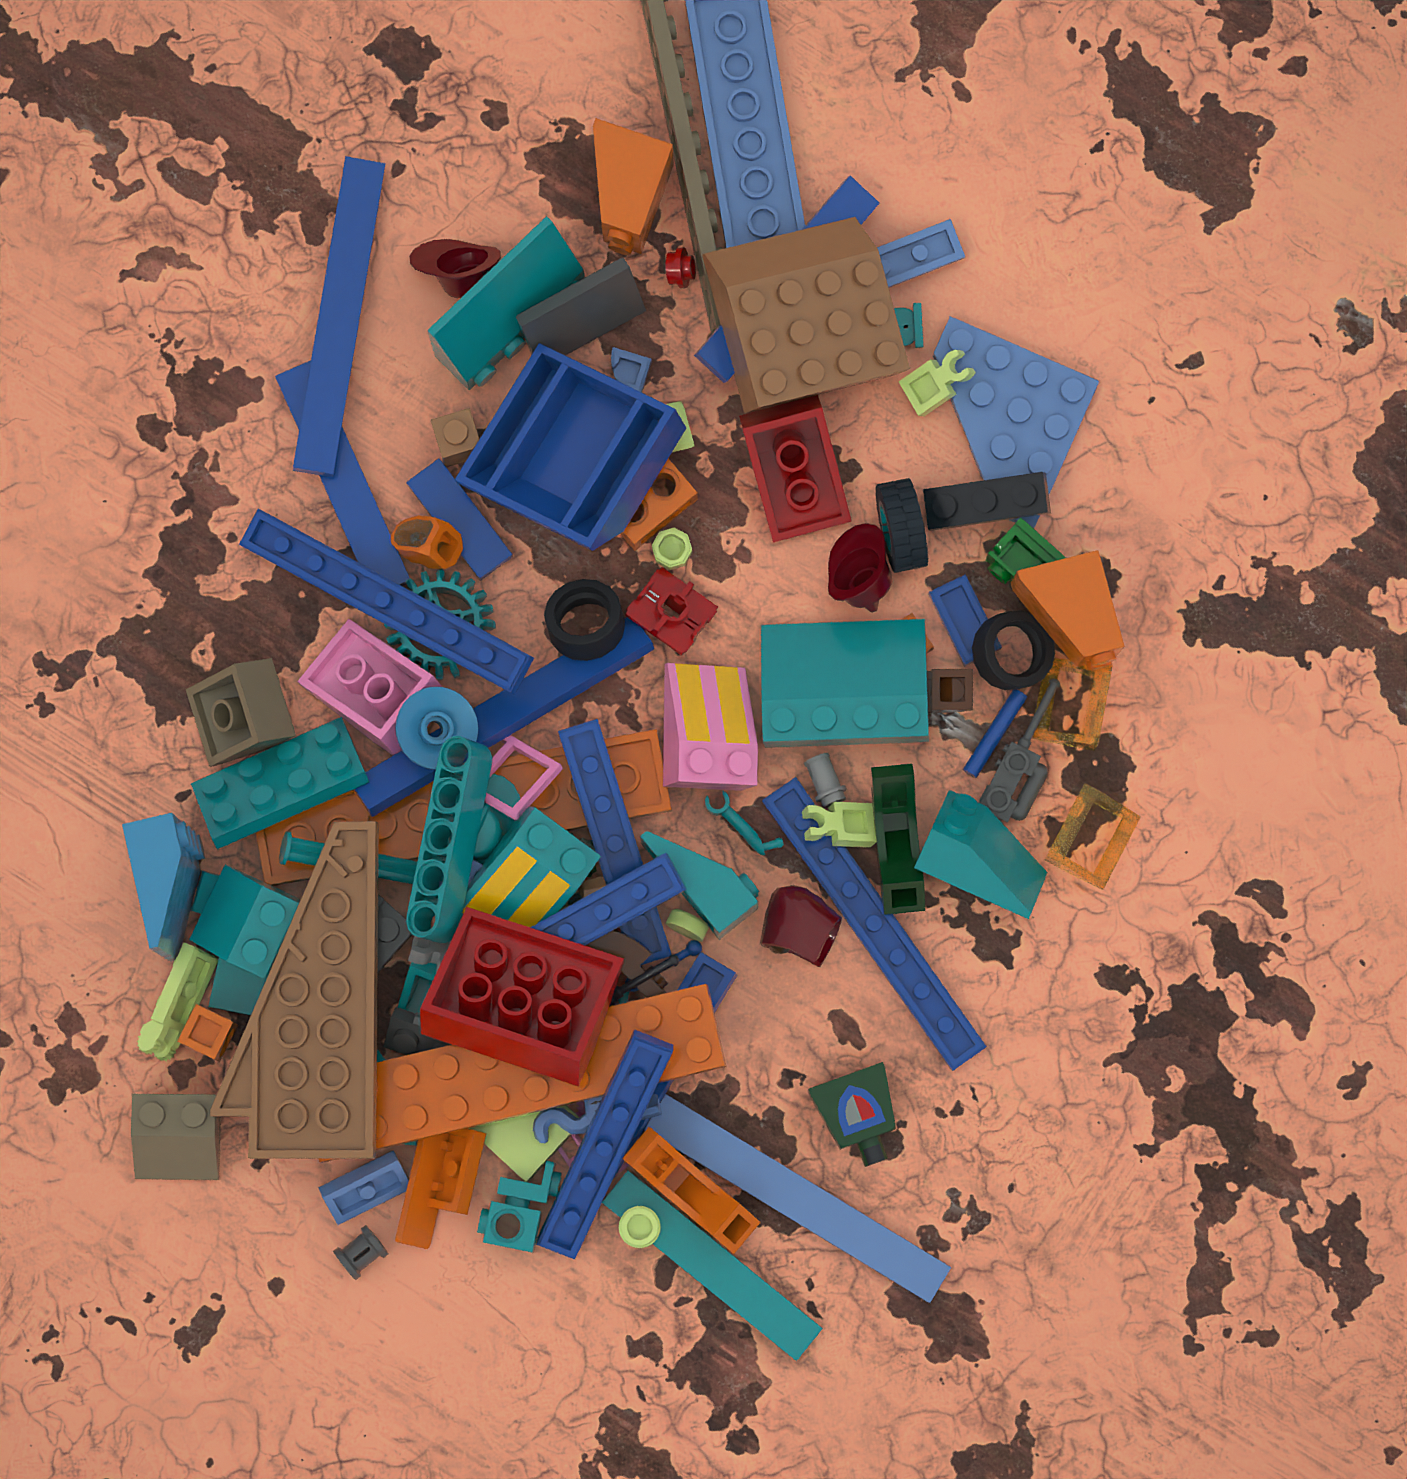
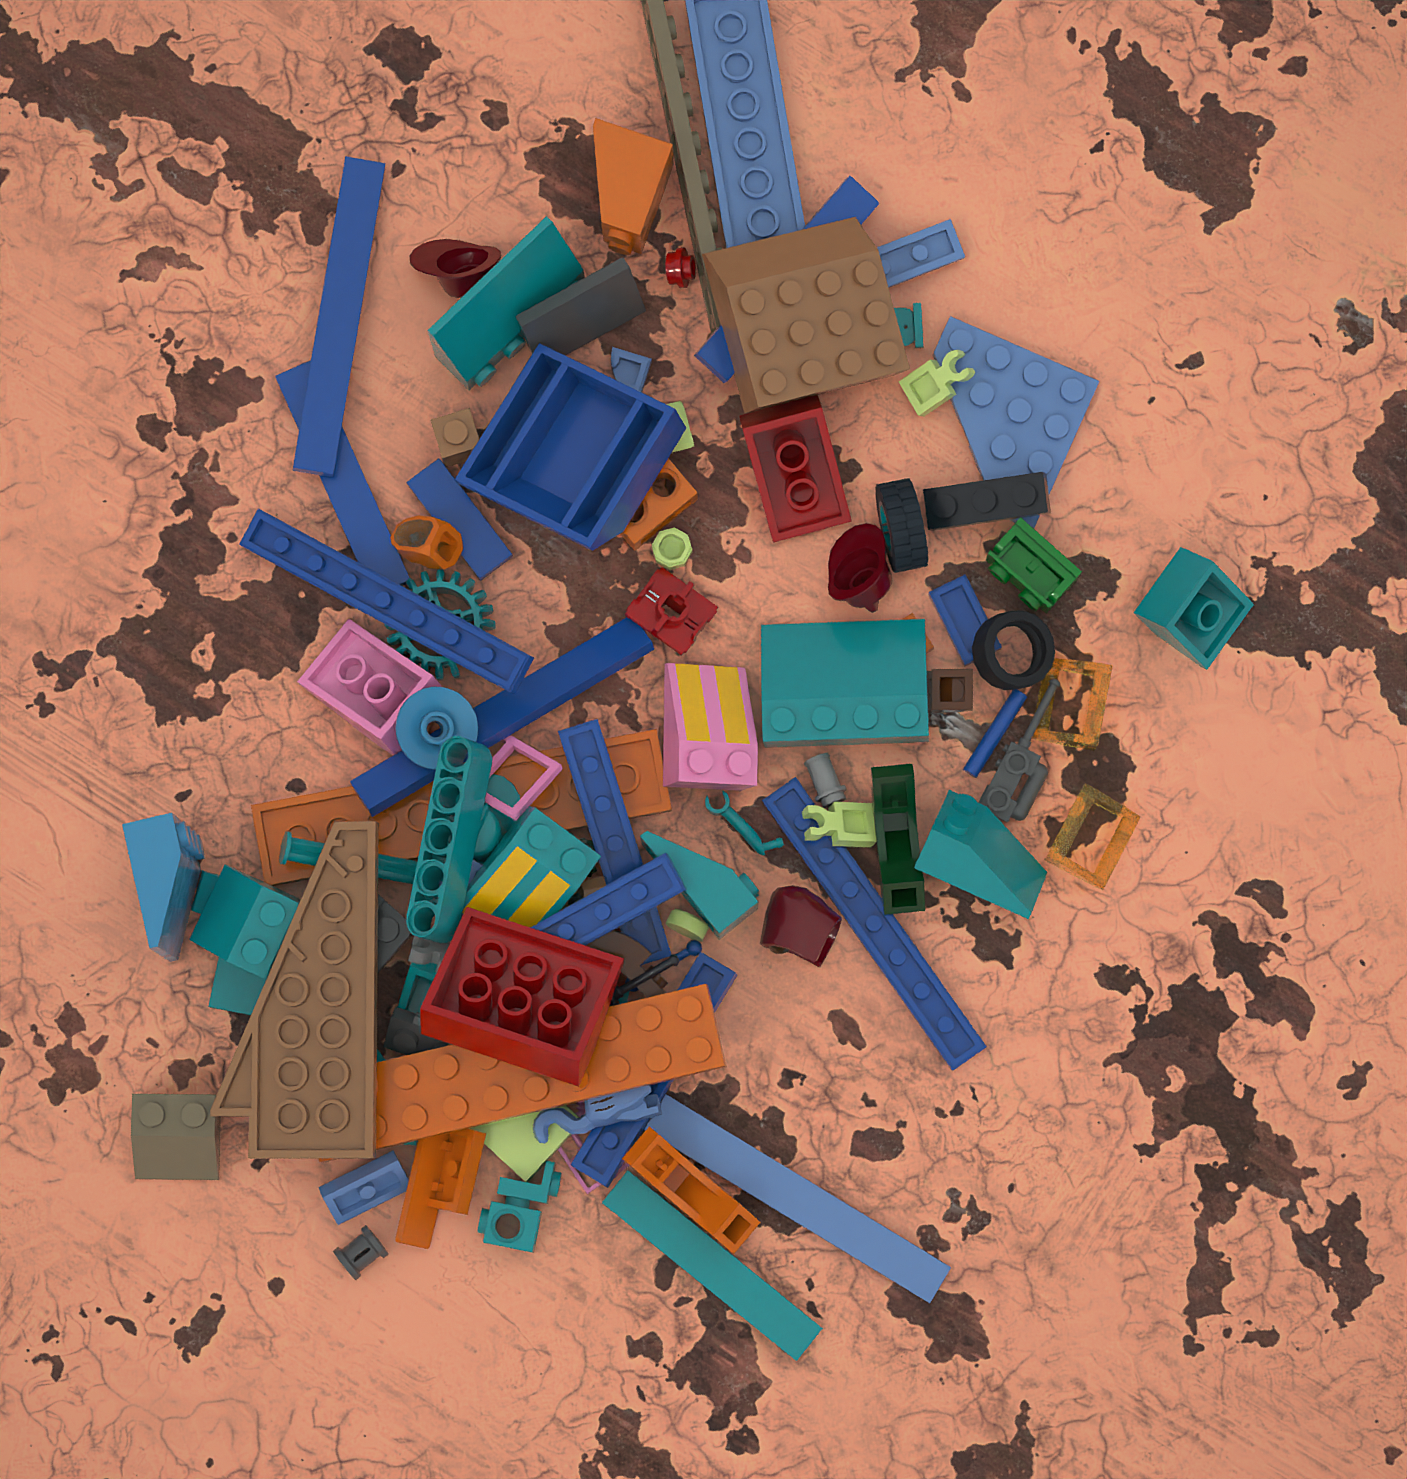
yellowish green hinge [137,942,218,1061] -> none
orange brick [177,1004,238,1062] -> none
dark tan slope [186,658,296,767] -> none
teal plate [191,717,369,849] -> none
blue tile [536,1029,673,1259] -> none
black tyre [544,579,625,661] -> none
yellowish green tile [619,1206,661,1248] -> none
dark green torso [808,1062,896,1167] -> none
orange slope [1011,550,1125,671] -> none
none -> teal slope [1134,547,1254,670]

